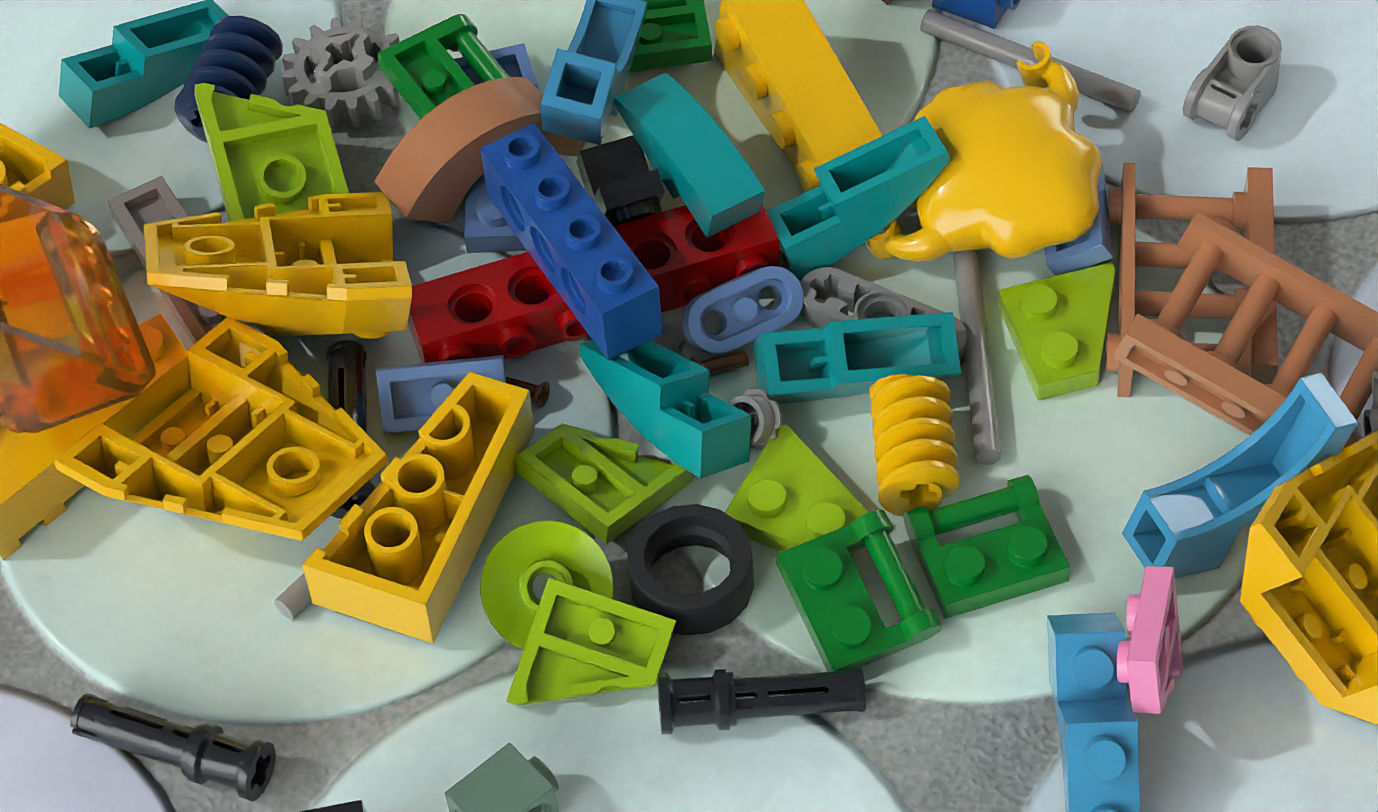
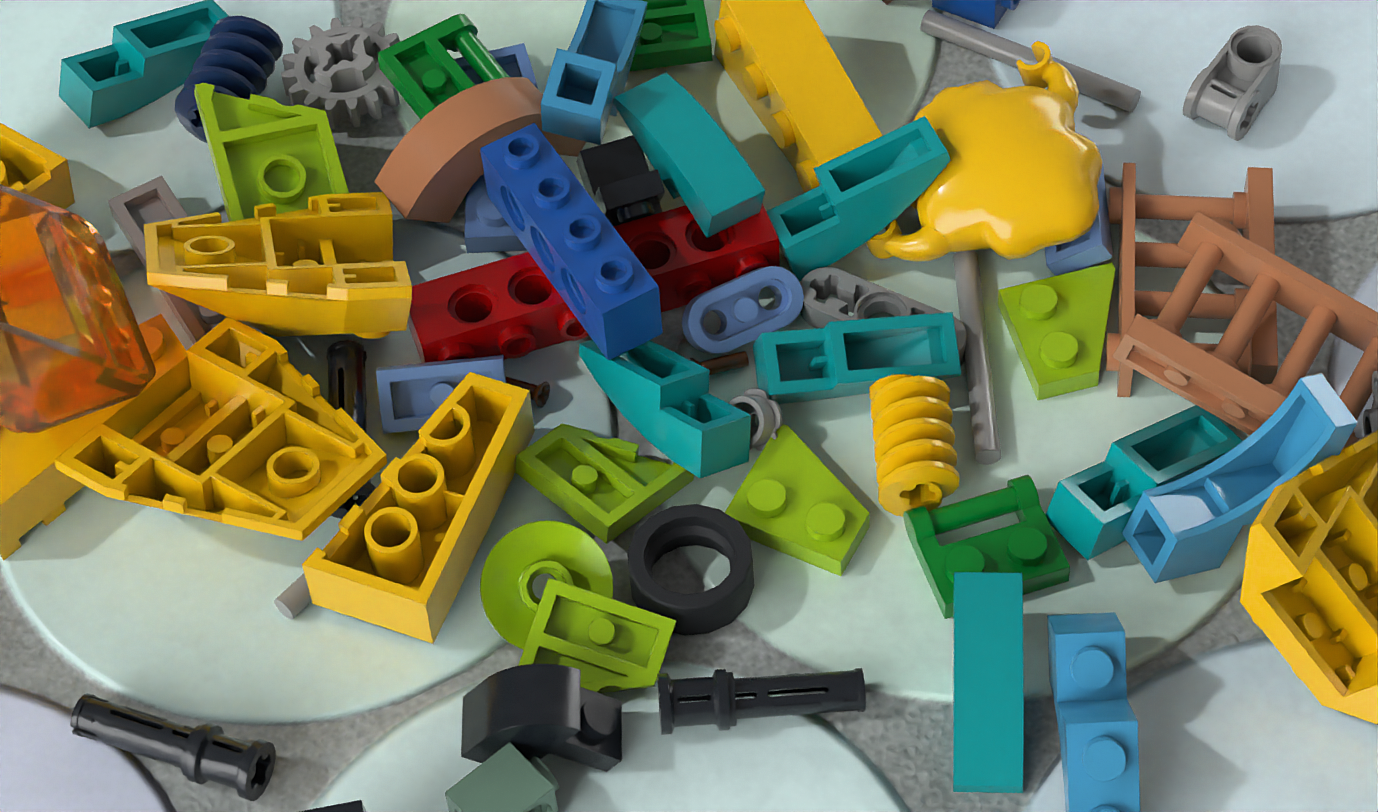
green plate [775,509,942,672] -> none
bright pink wing [1117,566,1184,714] -> none
none -> black brick [461,664,622,772]
none -> teal slope [953,572,1024,793]
none -> teal slope [1045,405,1243,561]

